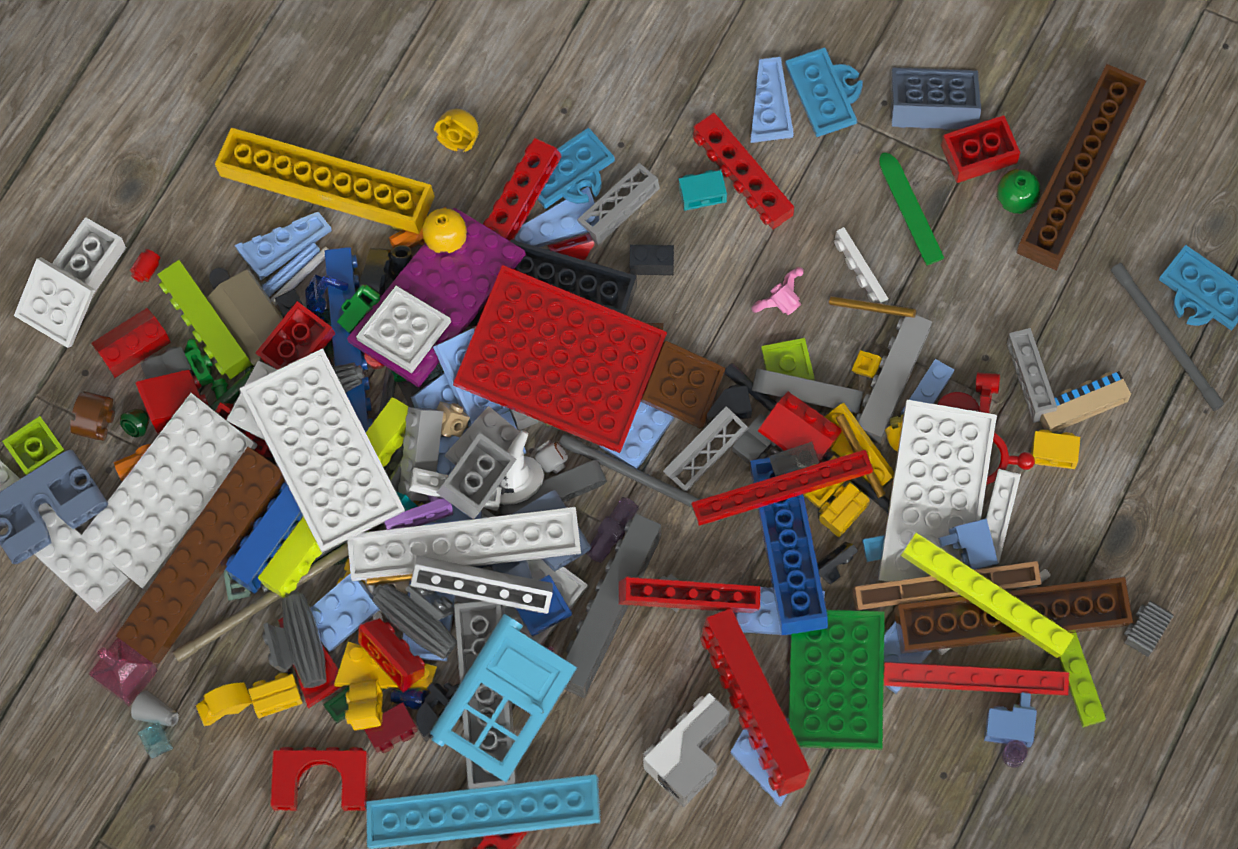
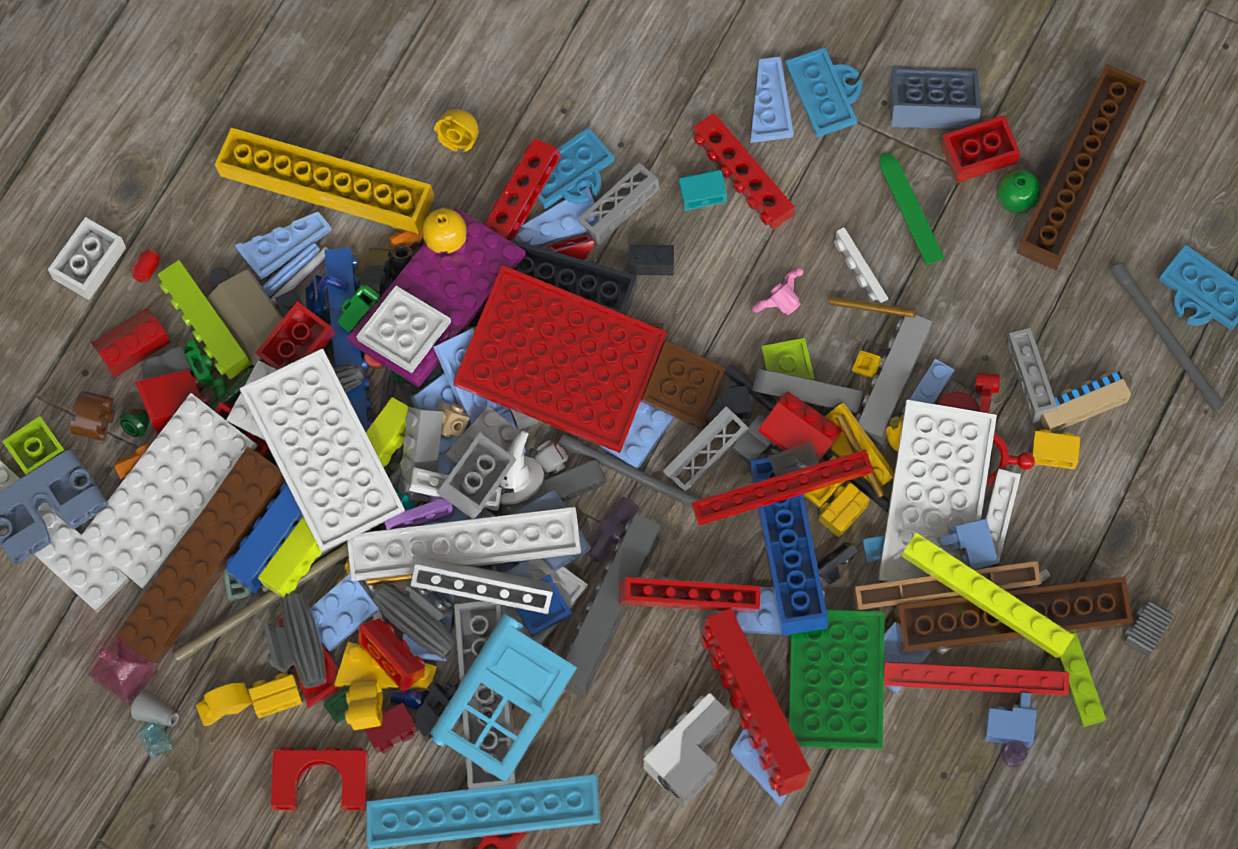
white plate [14,257,95,348] -> none

